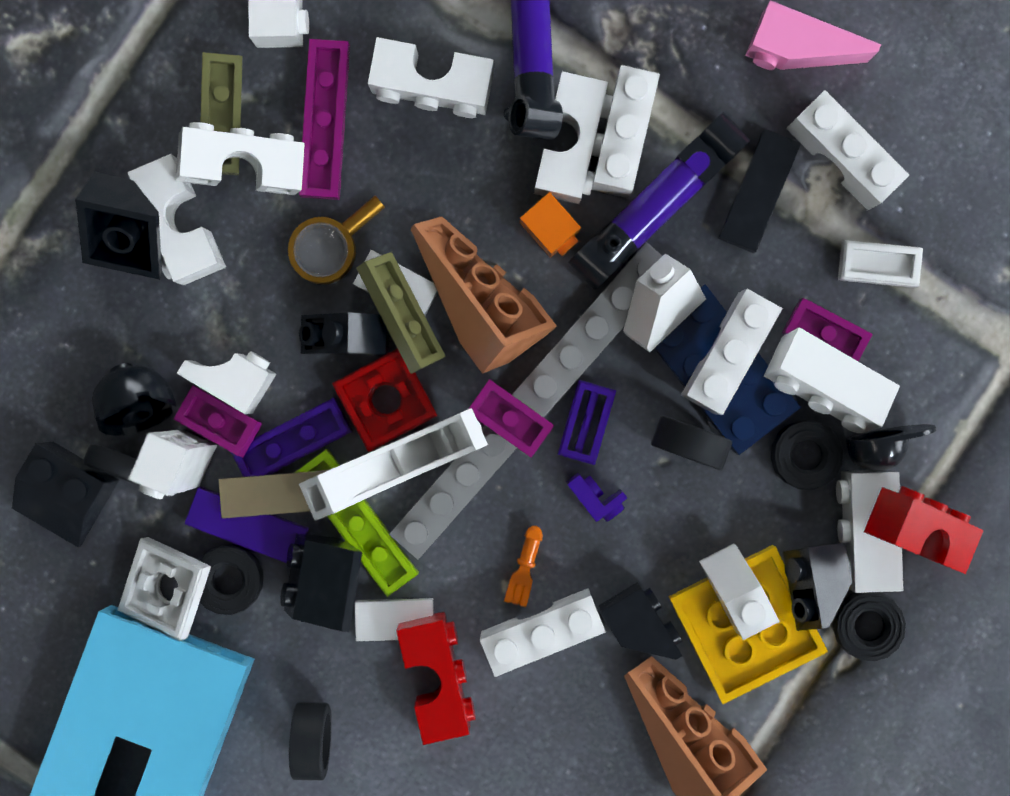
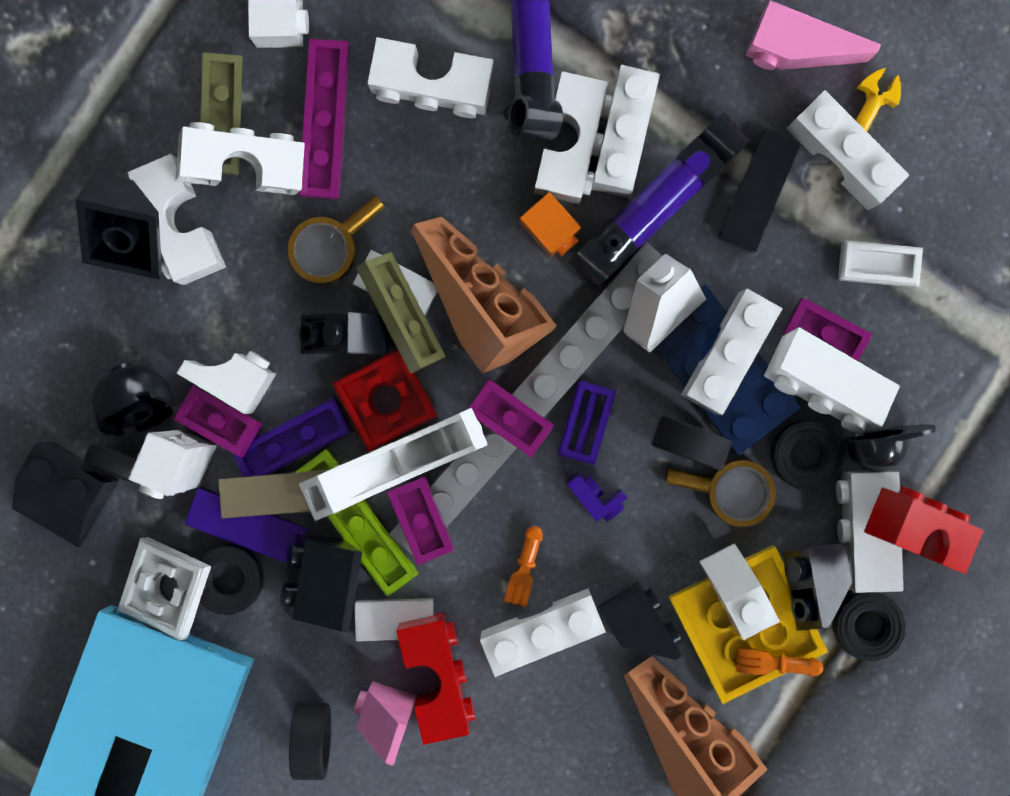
none -> bright pink slope [353,681,417,766]
none -> magenta plate [387,476,455,566]
none -> piece [665,460,776,527]
none -> orange piece [736,647,823,677]
none -> yellow bar [855,68,901,132]

